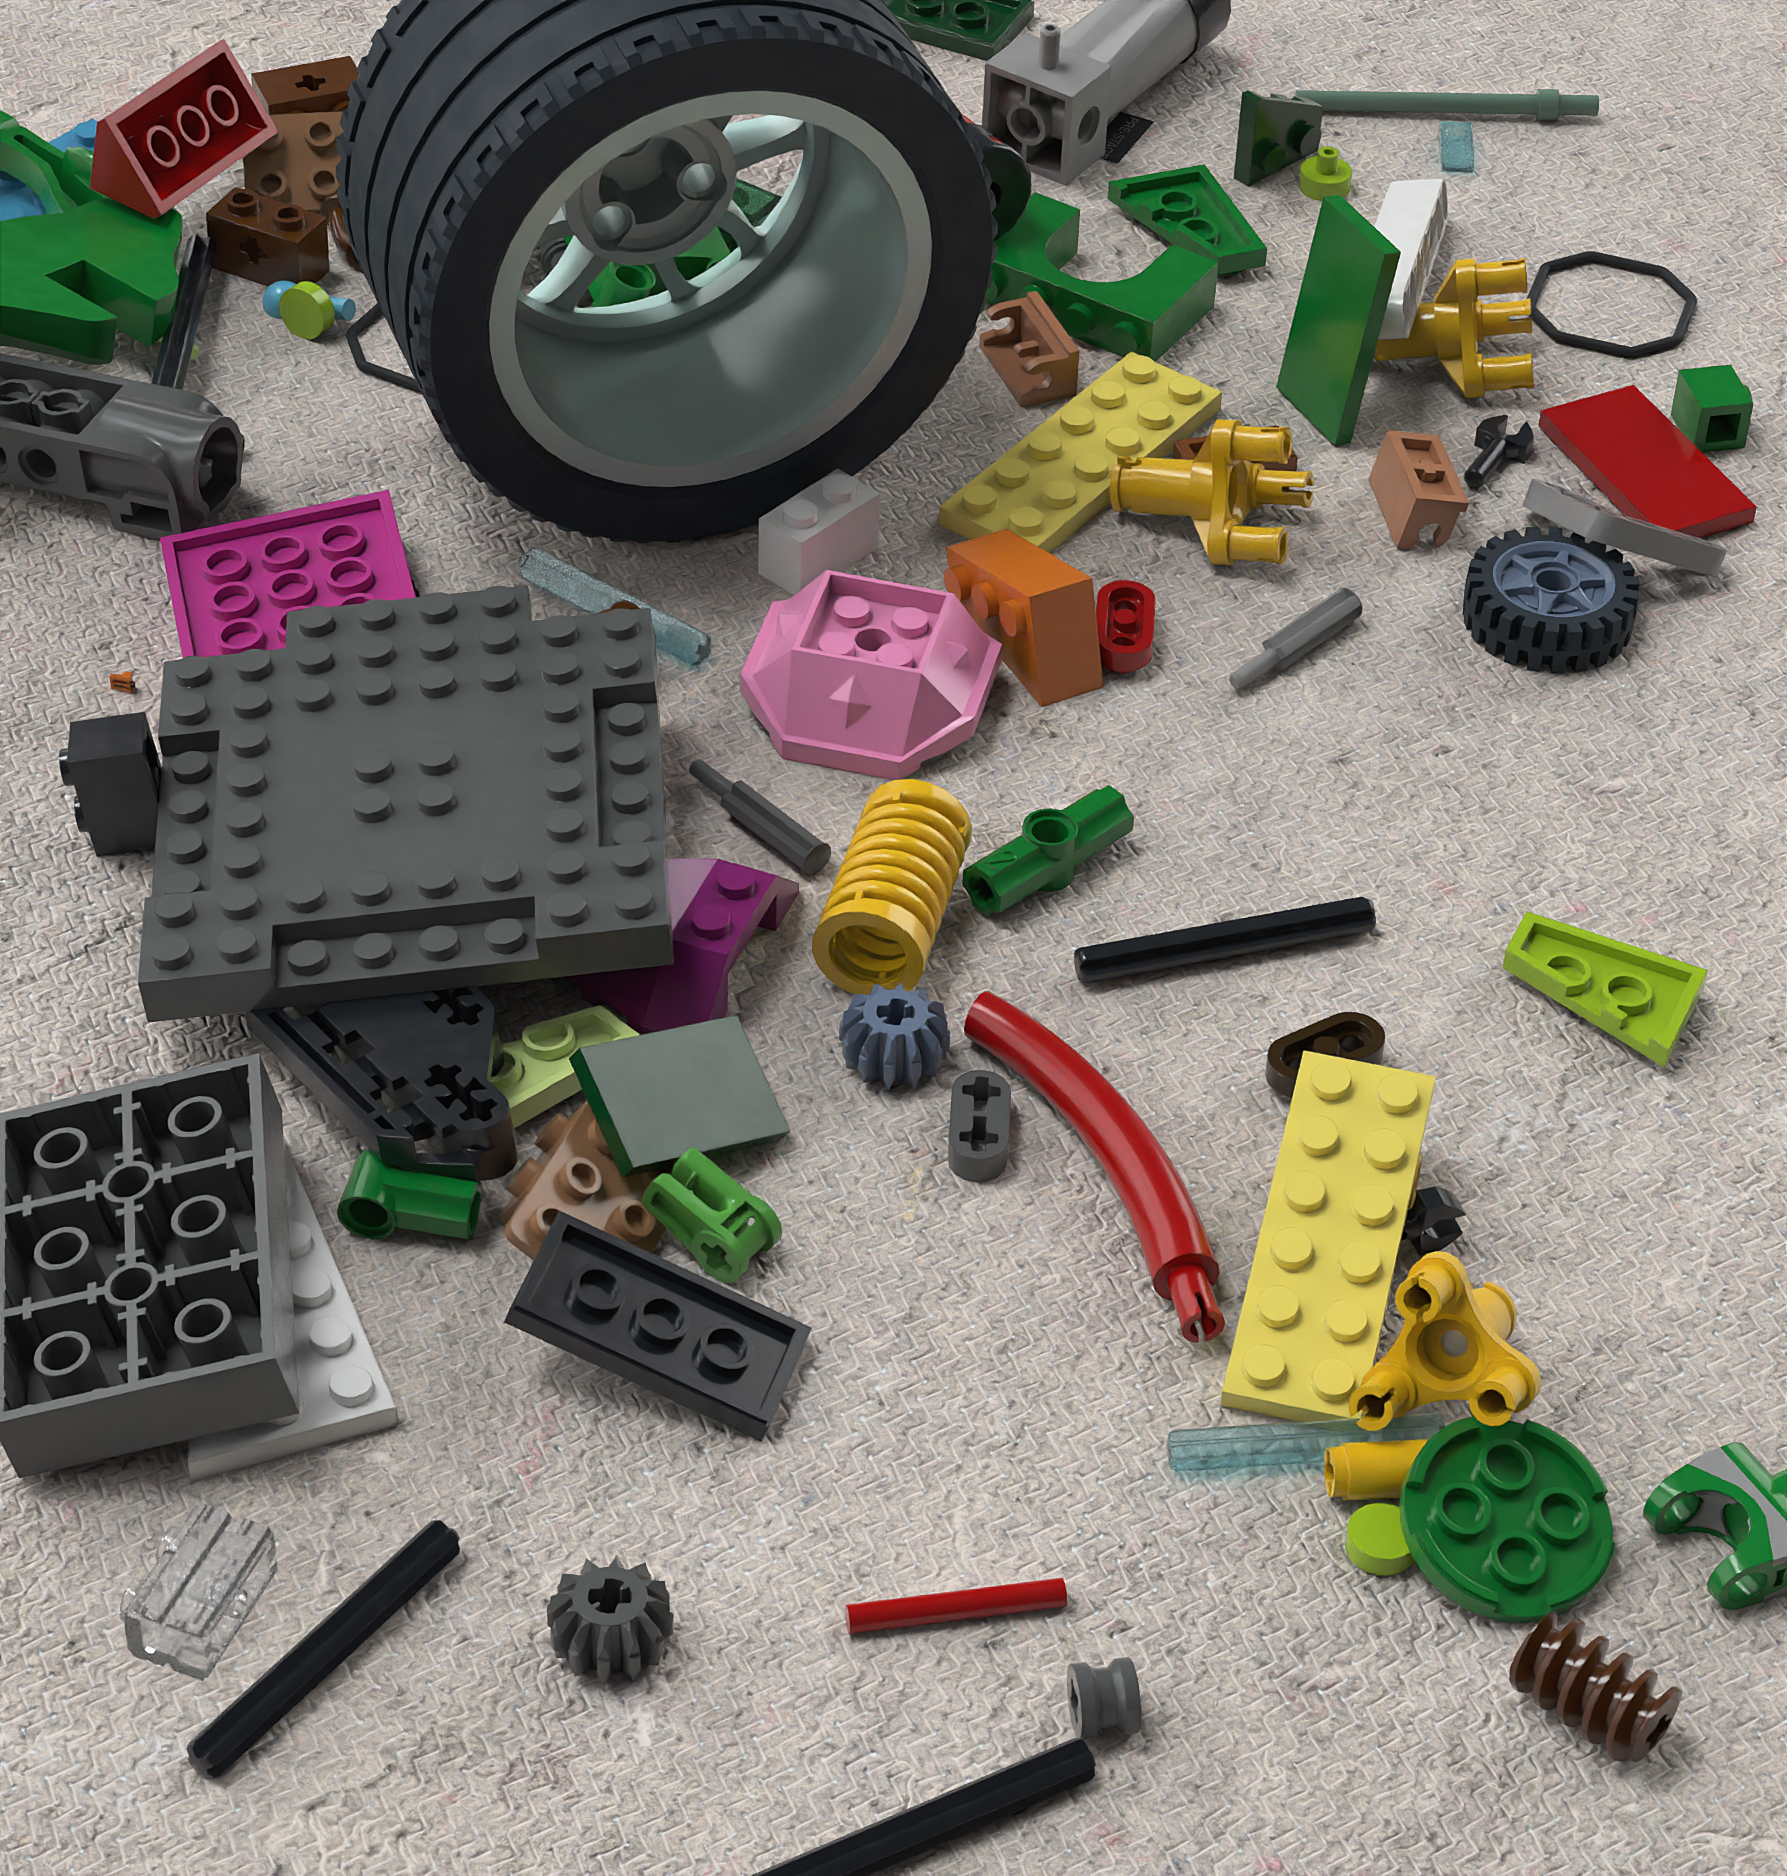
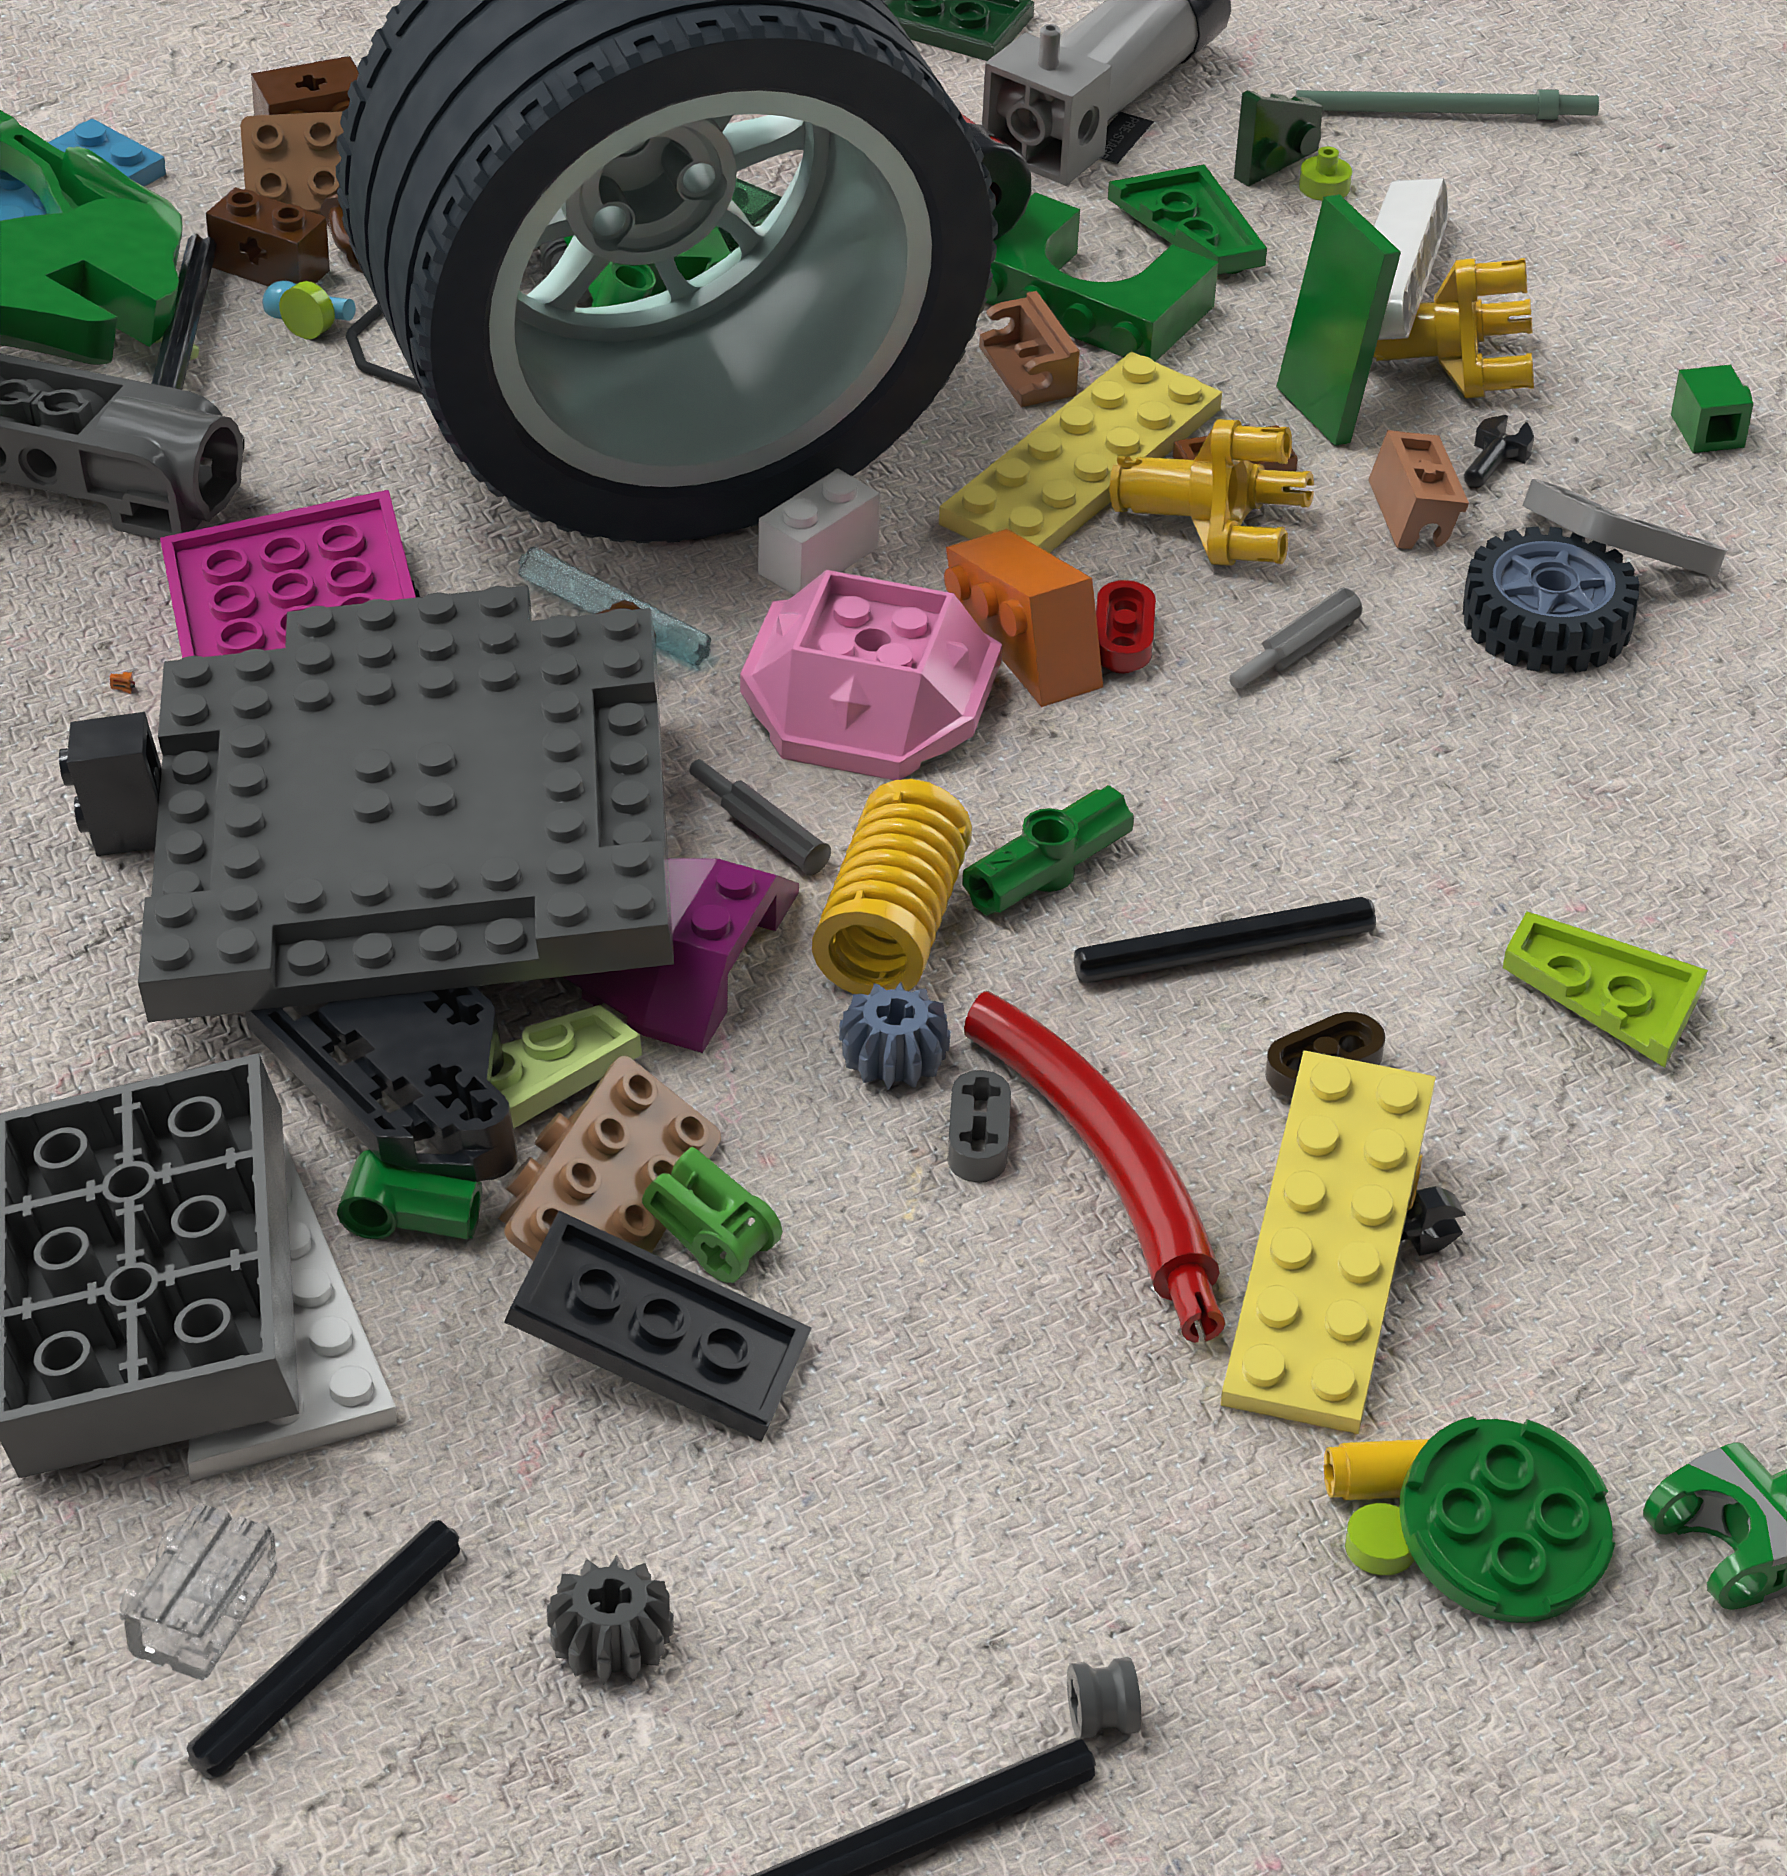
red slope [90,39,278,219] -> none
tile [569,1015,790,1178] -> none
red bar [845,1577,1067,1634] -> none
clear light blue axle [1166,1413,1445,1472] -> none
yellow wheel [1348,1251,1542,1431] -> none
clear light blue piece [1438,121,1474,173] -> none
reddish brown piece [1509,1612,1682,1762] -> none
black piece [1527,251,1697,357] -> none
red tile [1538,385,1757,538] -> none

